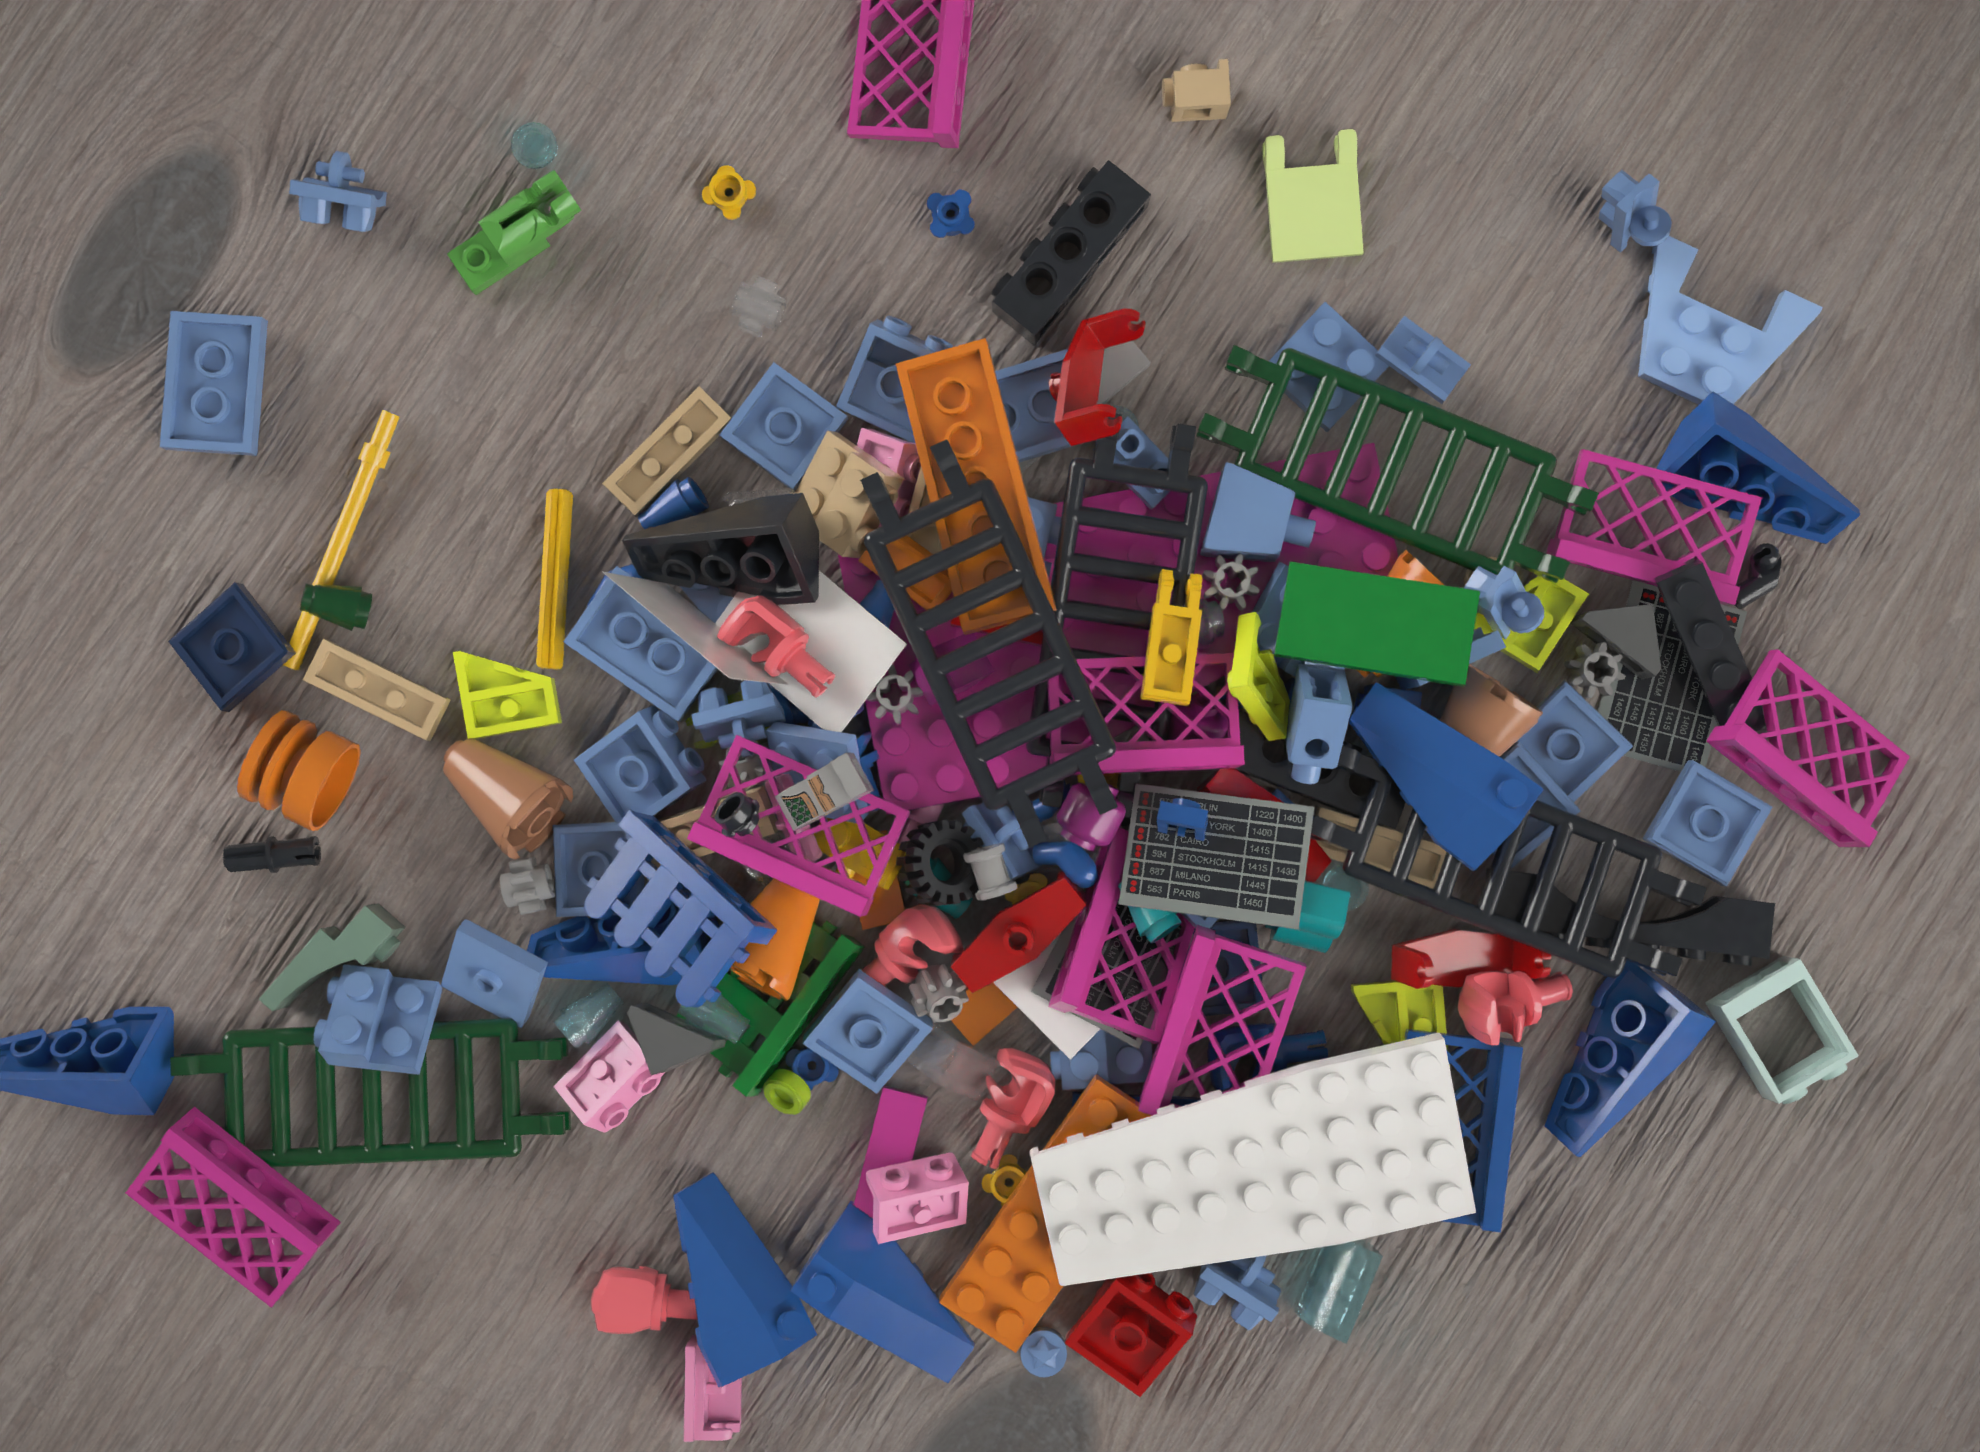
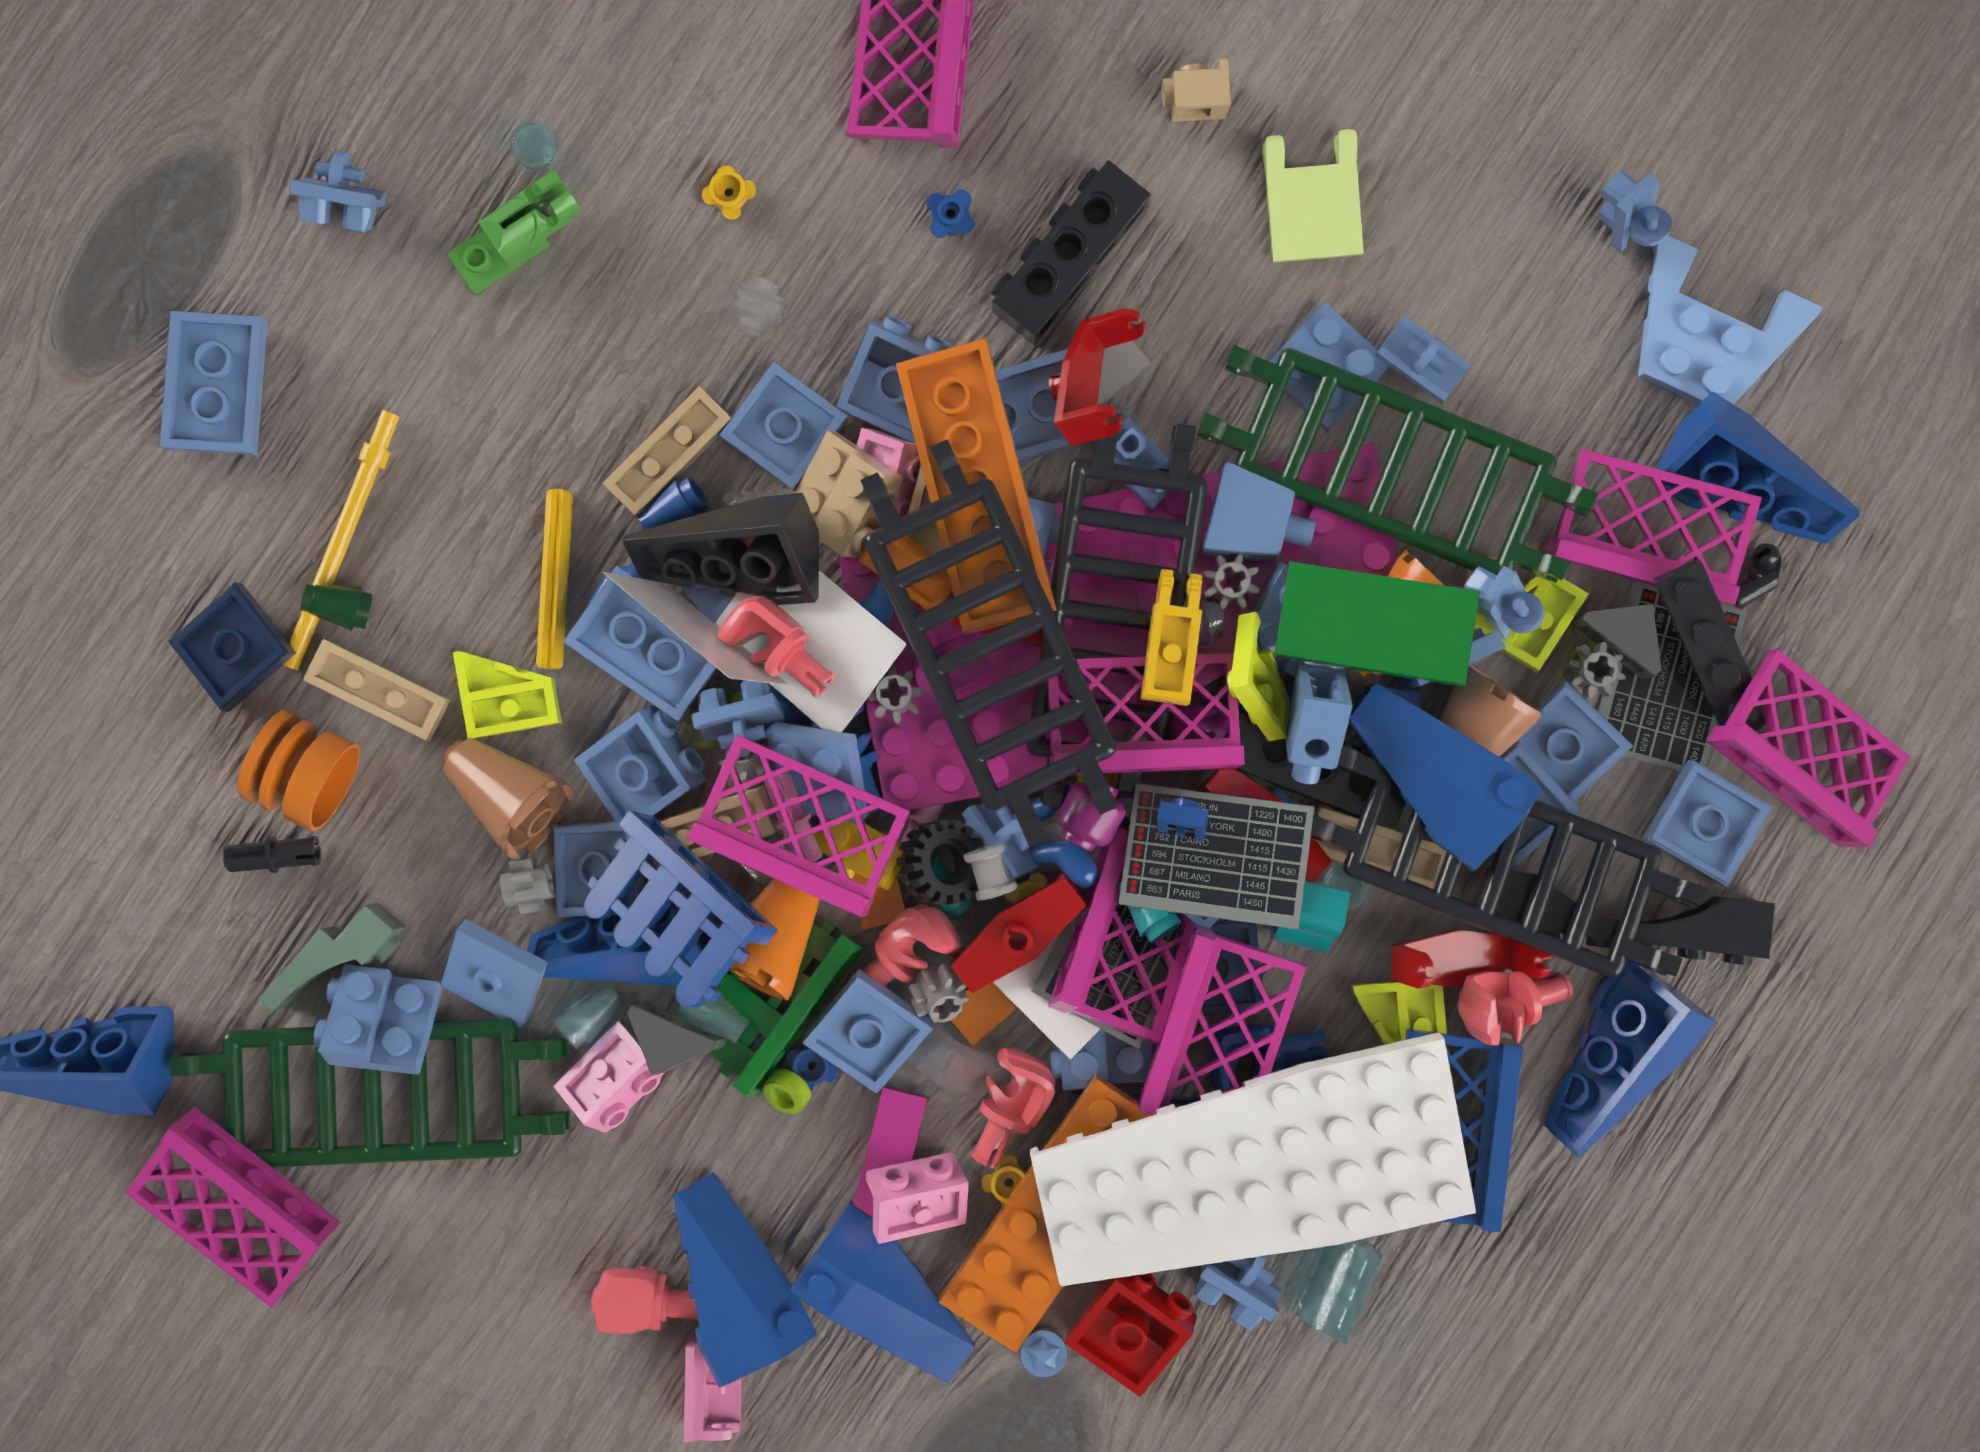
black plate [715,792,760,837] -> none
light grey leg [775,752,874,831] -> none
light aqua window [1705,956,1859,1104] -> none

